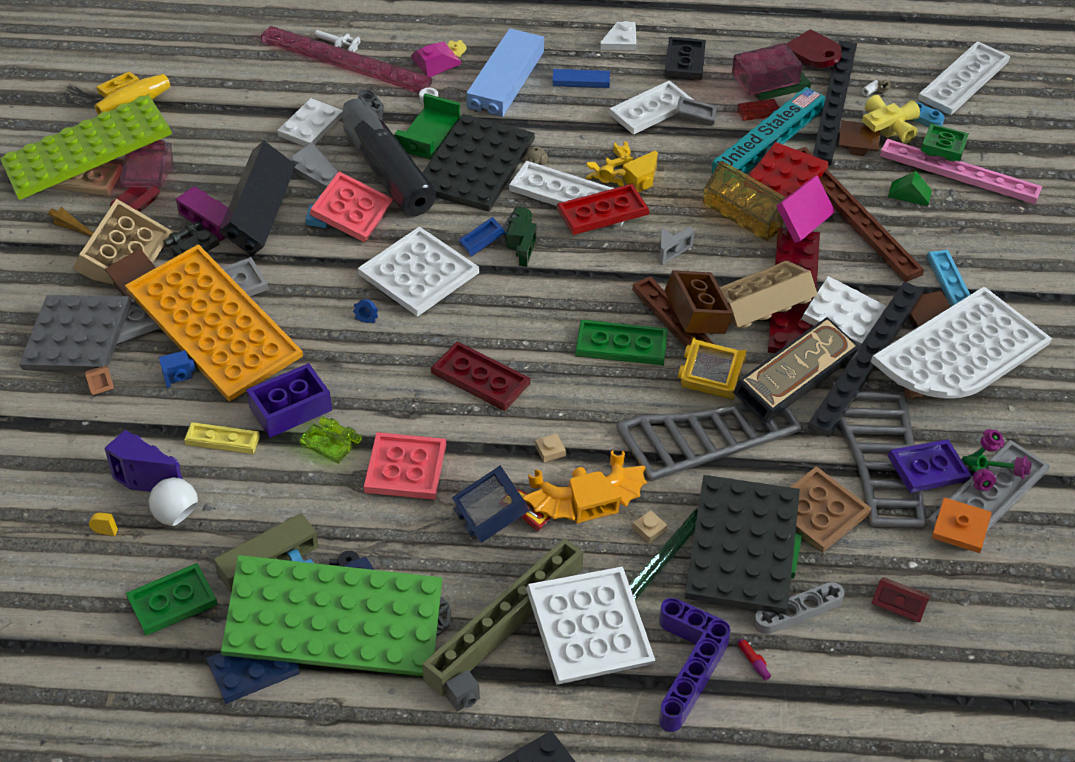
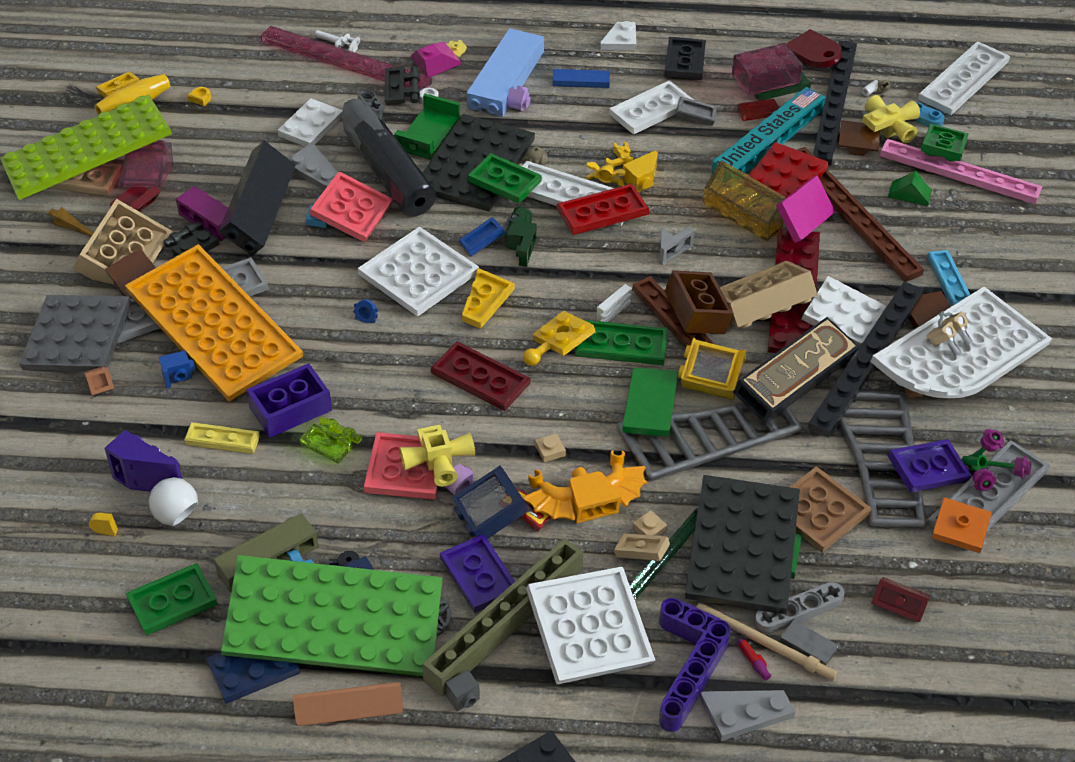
none -> yellow tile [187,87,211,106]
none -> nougat slope [293,682,403,726]
none -> pearl dark grey plate [385,66,420,105]
none -> light yellow brick [399,425,475,487]
none -> dark purple plate [440,534,515,613]
none -> lavender plate [444,463,474,496]
none -> yellow wing [462,268,515,329]
none -> green plate [468,153,542,204]
none -> lavender plate [507,85,531,111]
none -> yellow plate [523,311,595,366]
none -> white tile [596,284,632,322]
none -> tan plate [614,533,670,561]
none -> green tile [622,367,678,437]
none -> tan bar [696,602,838,681]
none -> light grey wing [700,690,795,741]
none -> flat silver tile [780,620,839,666]
none -> piece [926,311,973,356]

